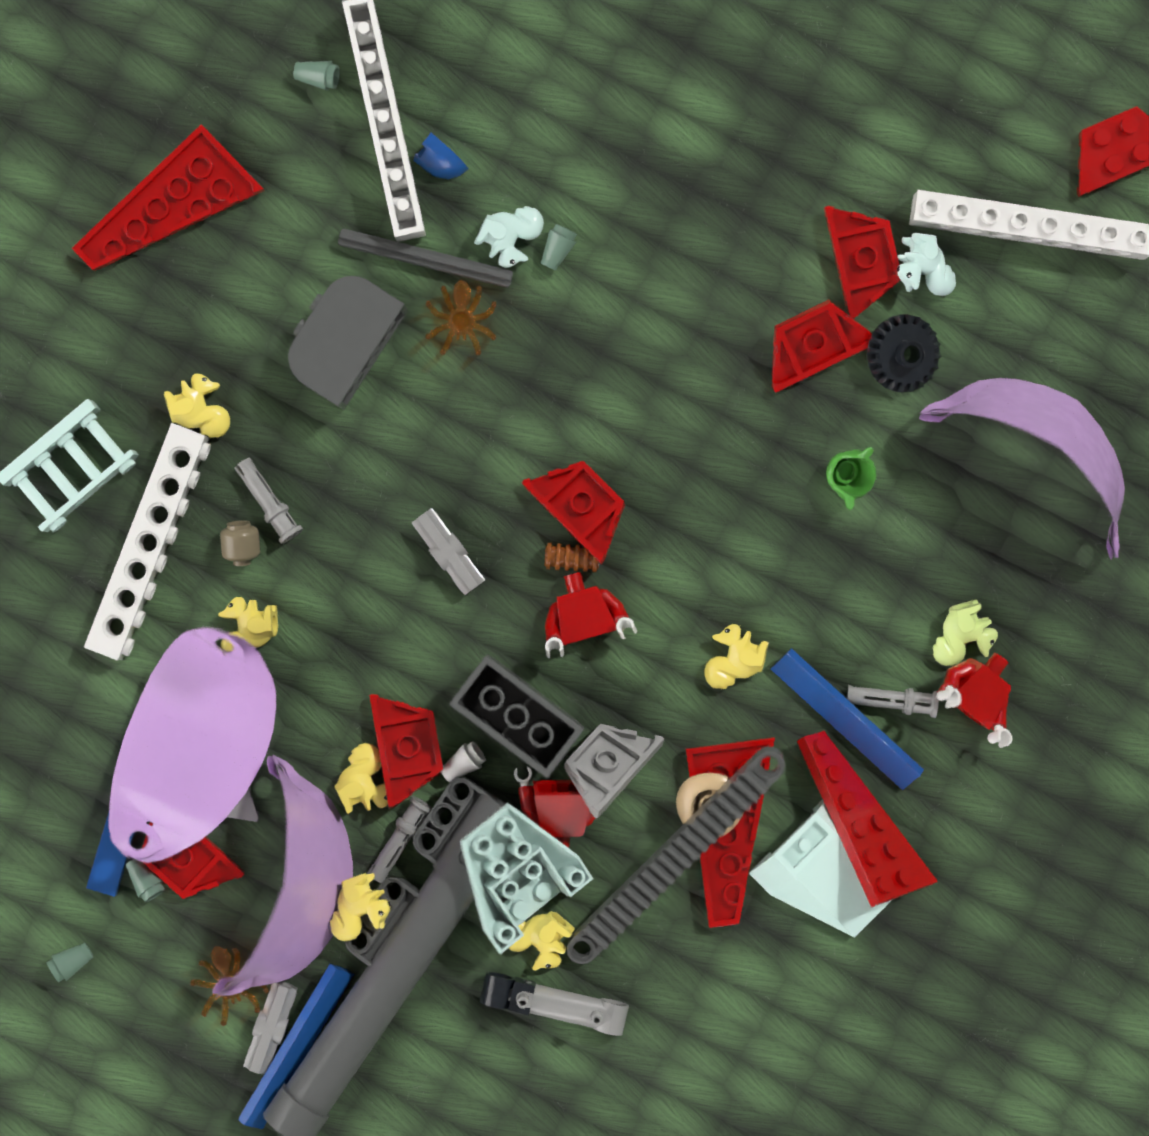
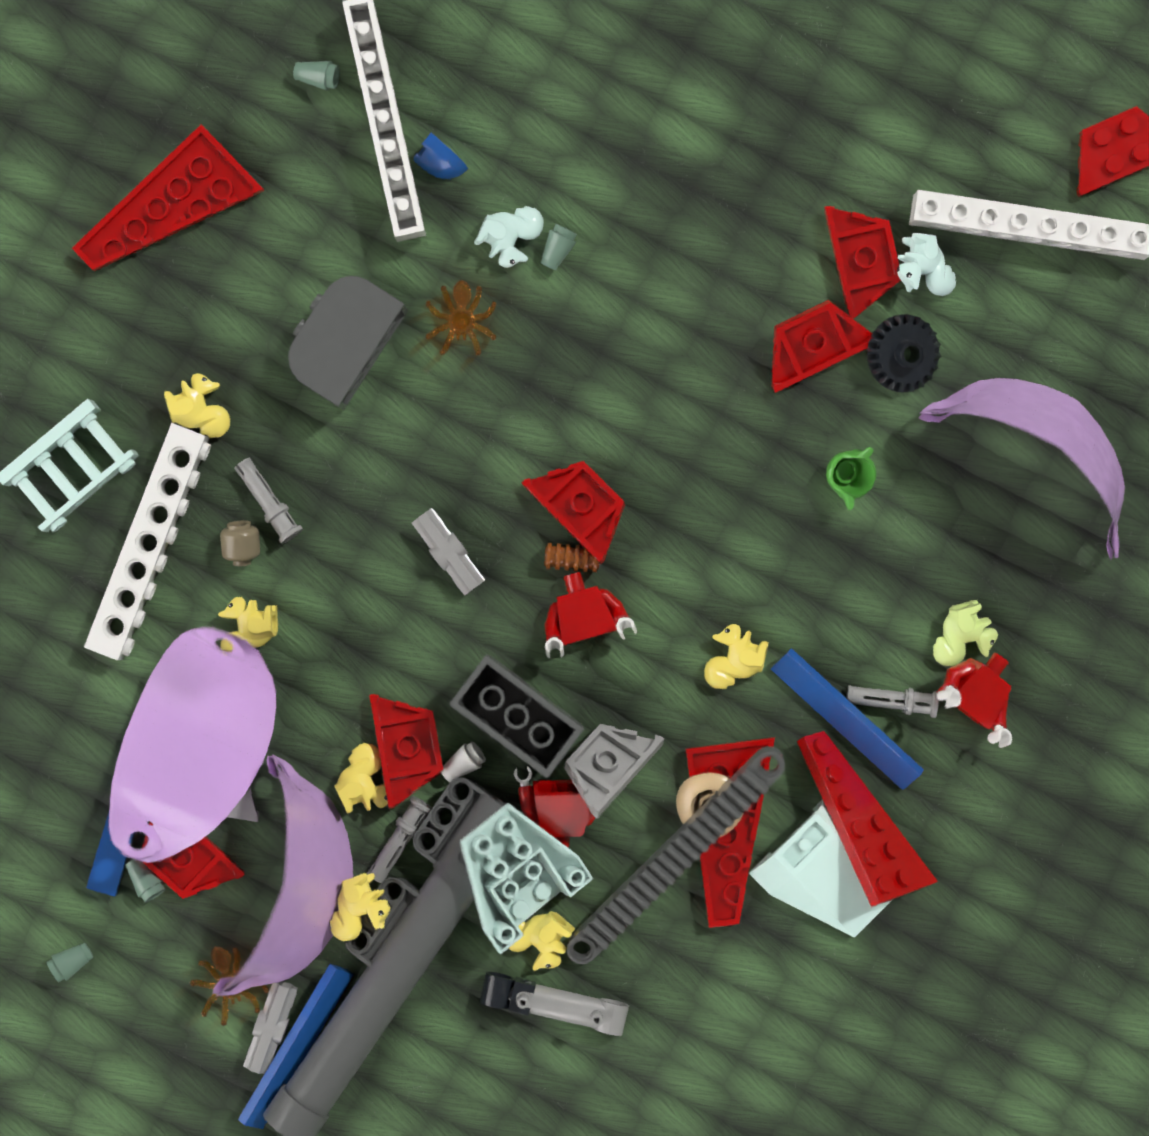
dark grey axle [338,229,513,288] -> none

